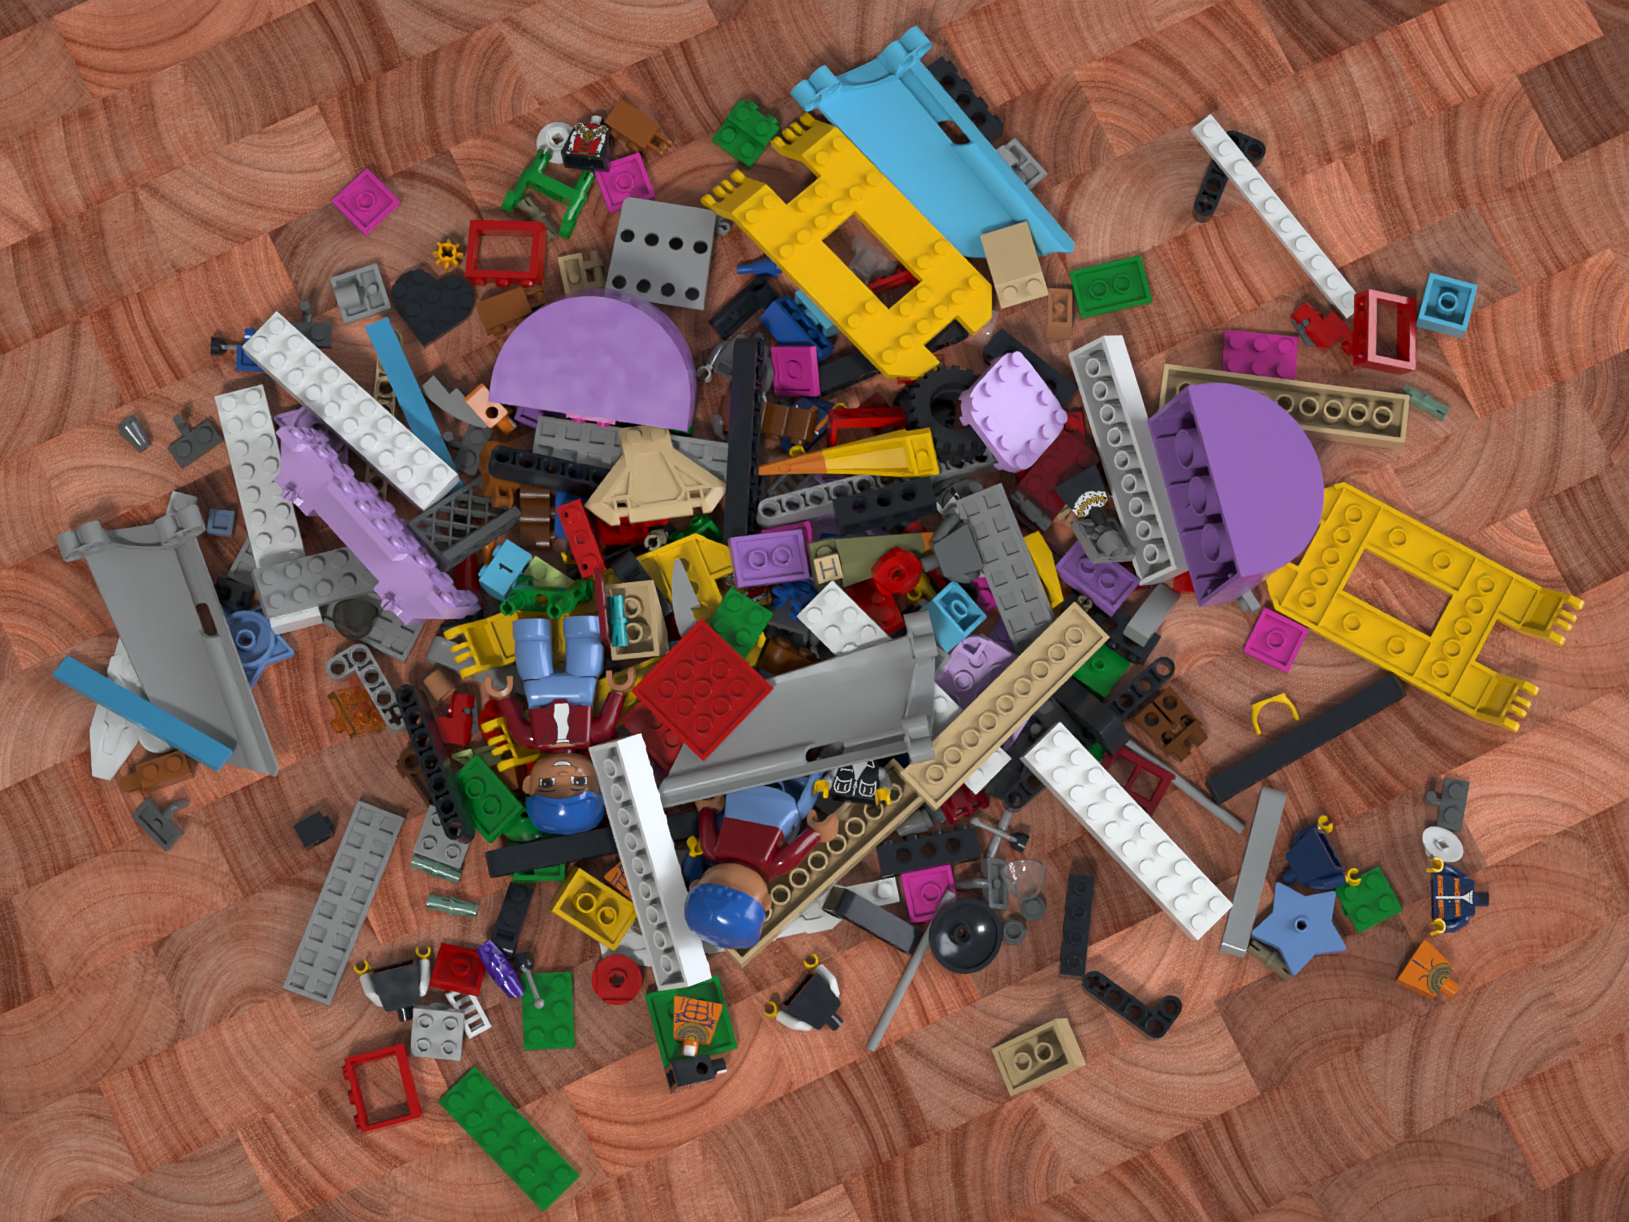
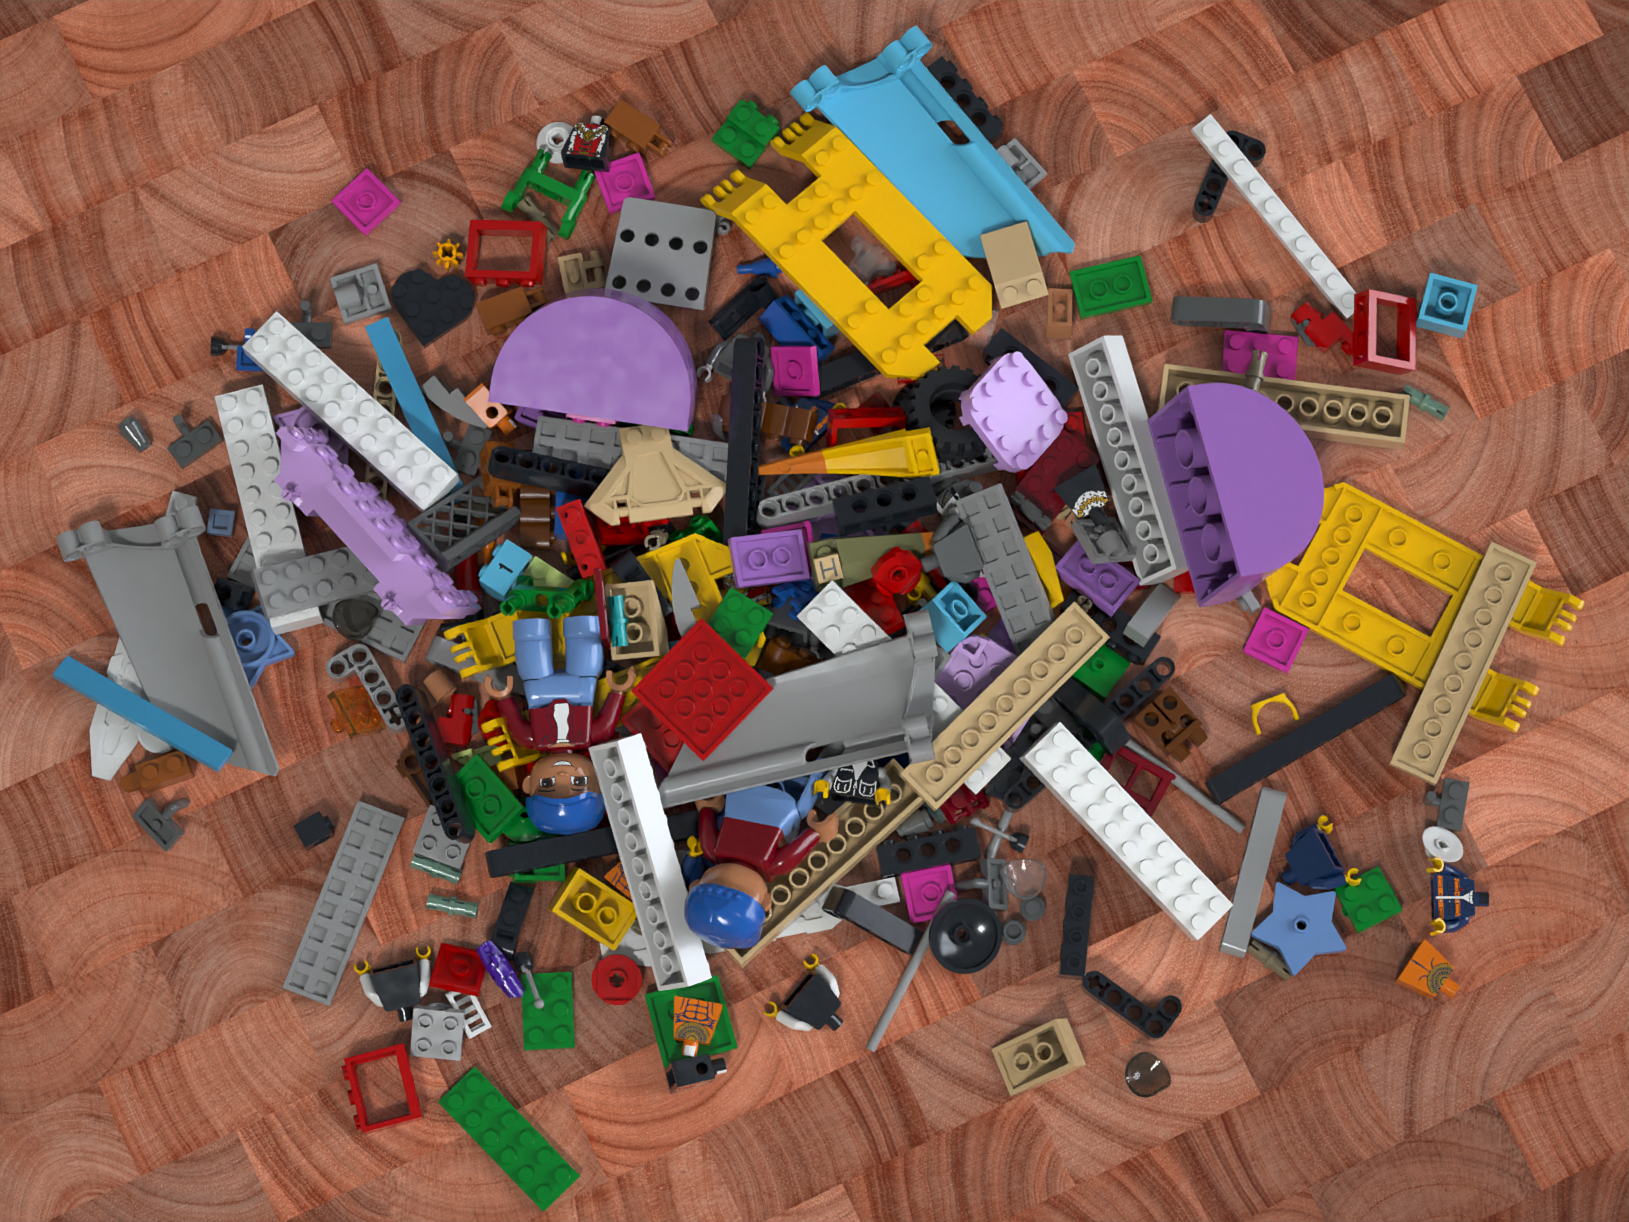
none -> clear smoke helmet [1125,1052,1171,1098]
none -> dark grey beam [1170,296,1272,334]
none -> dark tan pin [1244,350,1268,392]
none -> tan plate [1389,542,1537,786]

